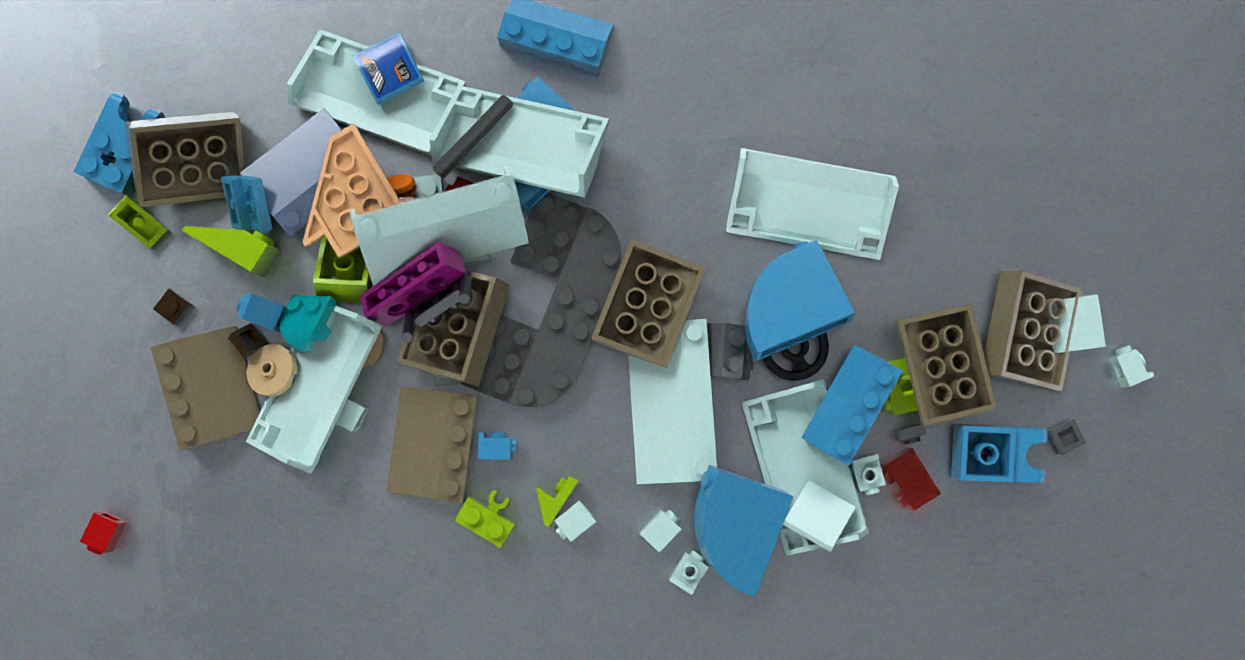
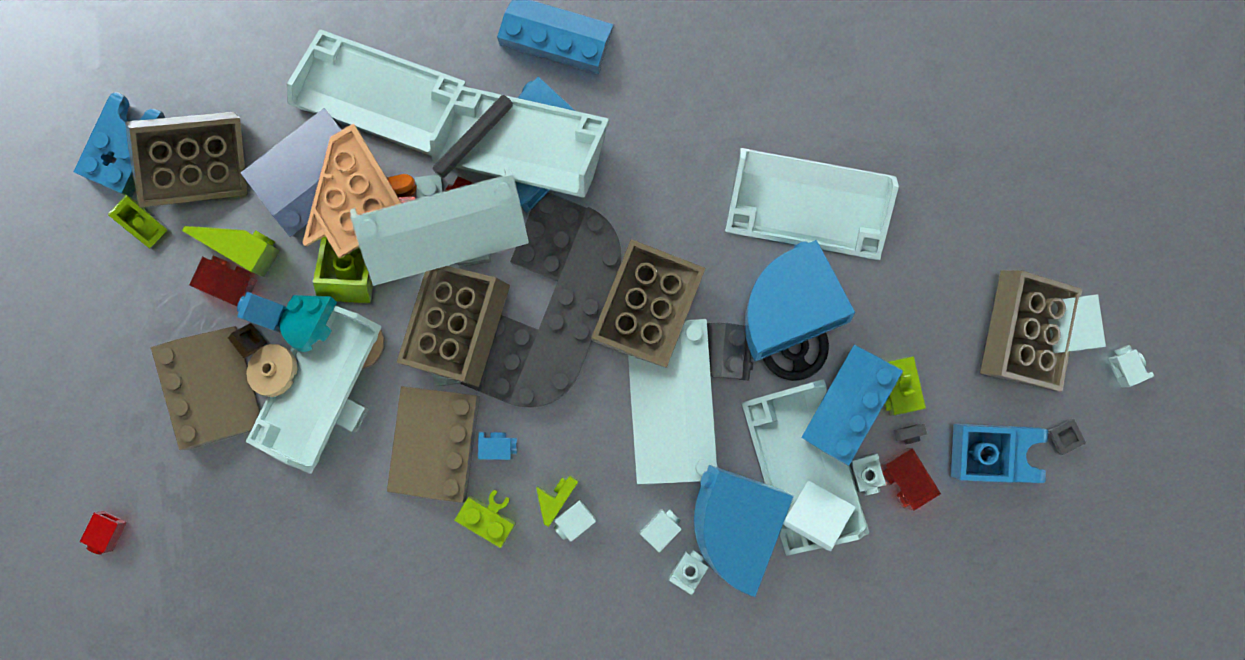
dark brown plate [153,288,192,325] -> none
dark azure slope [221,176,273,233] -> none
slope [353,32,424,105] -> none
magenta brick [360,242,466,326] -> none
black plate [401,272,472,343] -> none
dark tan slope [896,304,997,427] -> none
none -> clear red brick [189,255,257,306]

